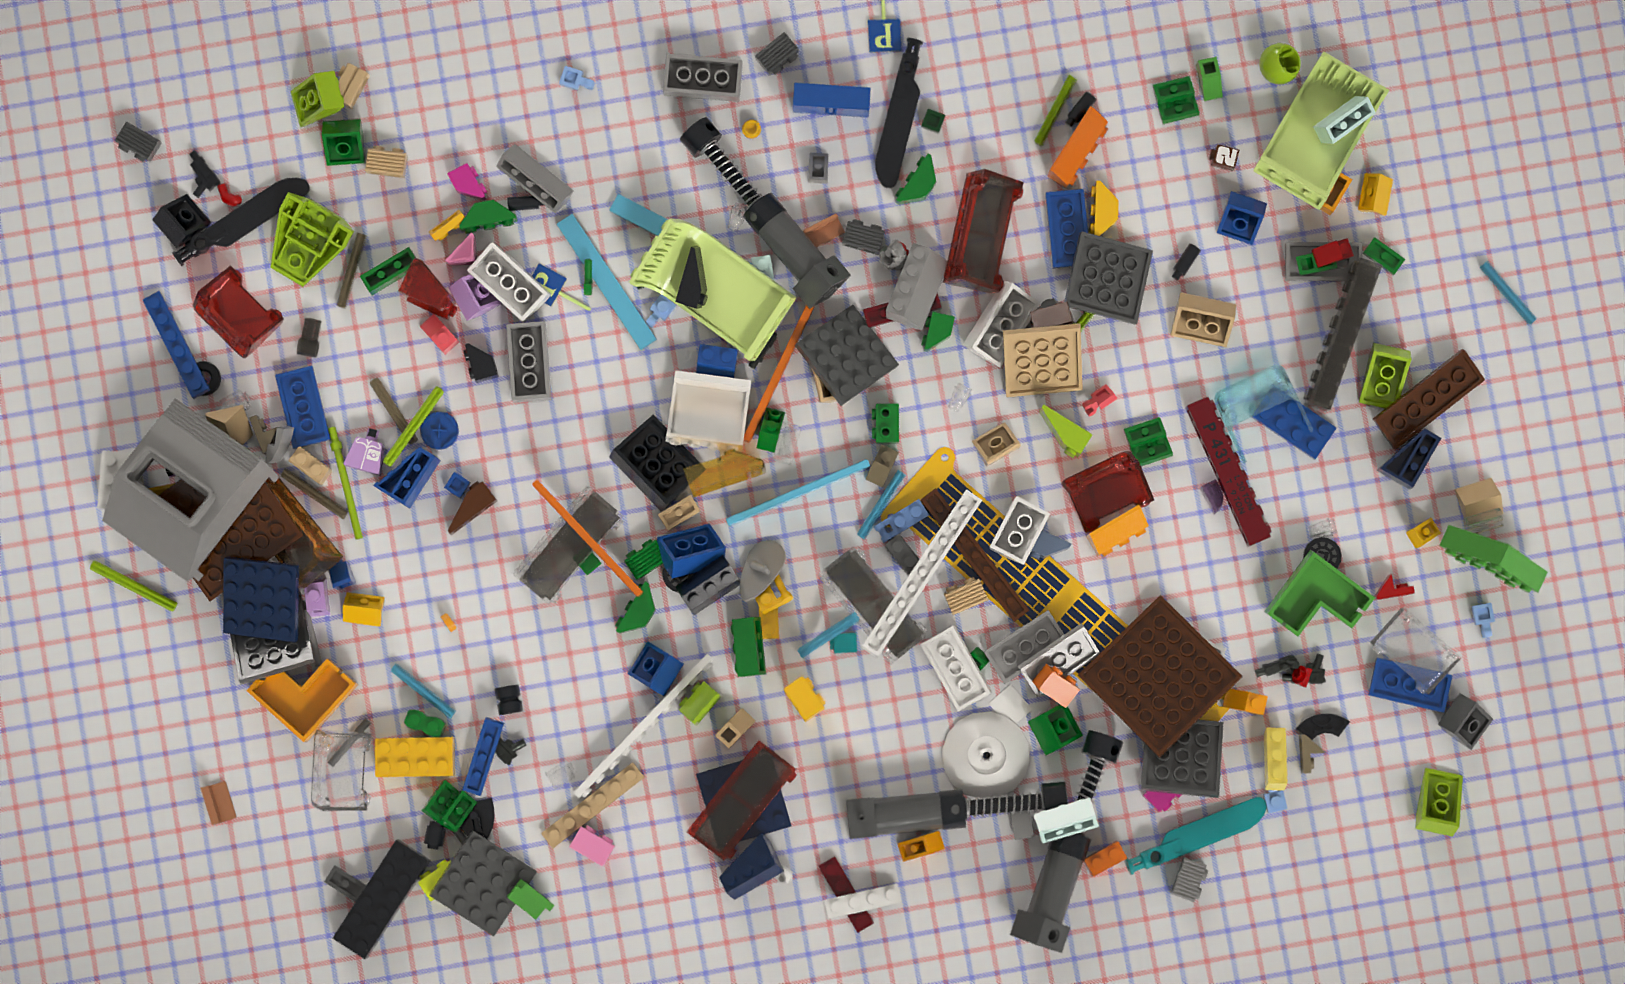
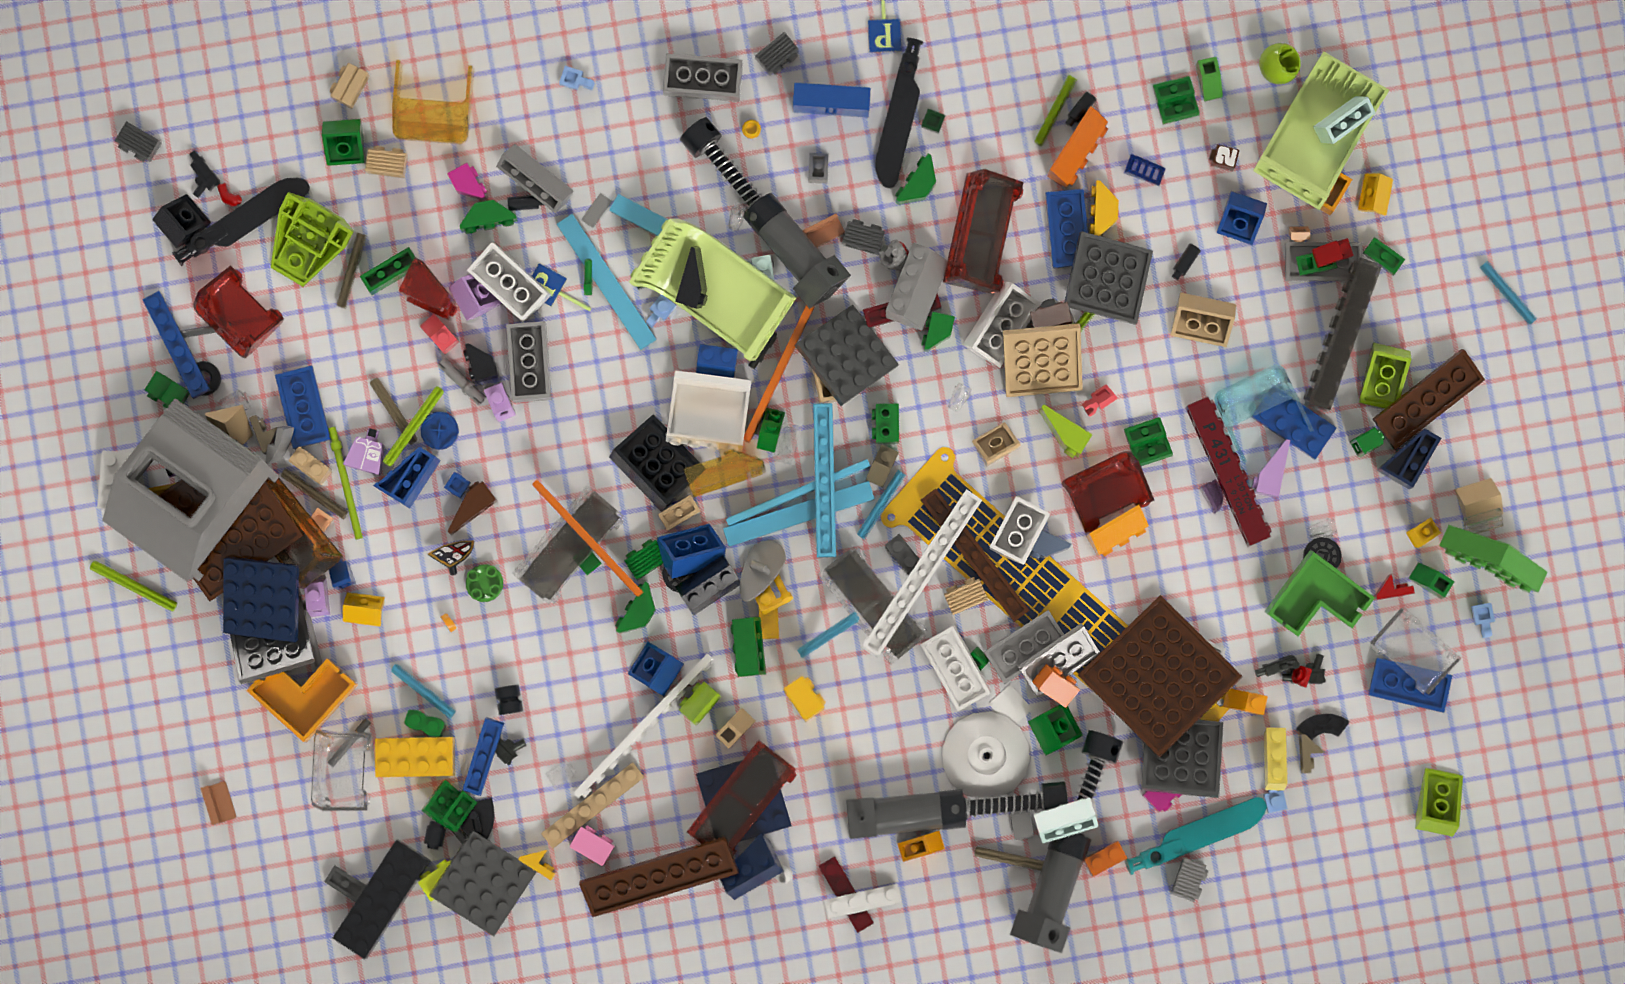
lime slope [290,71,344,127] -> none
clear smoke piece [297,318,322,358] -> none
yellow plate [429,210,465,241] -> none
bright pink slope [445,233,477,266] -> none
bright green panel [507,879,555,920] -> none
teal brick [830,633,857,654] -> none
medium blue plate [874,499,929,543] -> none
dark grey slope [1438,693,1493,750] -> none
none -> green brick [144,371,190,408]
none -> dark grey bar [181,322,232,338]
none -> light nougat plate [307,507,334,534]
none -> clear yellow windscreen [392,60,474,144]
none -> shield [428,540,474,575]
none -> light grey pin [437,357,487,406]
none -> bright green dish [466,564,503,602]
none -> lavender torso [484,382,516,422]
none -> yellow slope [518,850,556,880]
none -> reddish brown plate [579,837,739,918]
none -> light grey sticker [581,193,612,228]
none -> medium azure tile [723,481,875,547]
none -> medium azure tile [813,403,836,558]
none -> dark tan axle [974,846,1044,871]
none -> clear blue slope [1124,154,1166,186]
none -> lavender slope [1252,439,1290,498]
none -> light nougat plate [1289,226,1310,242]
none -> green brick [1349,427,1385,457]
none -> green slope [1408,562,1455,599]

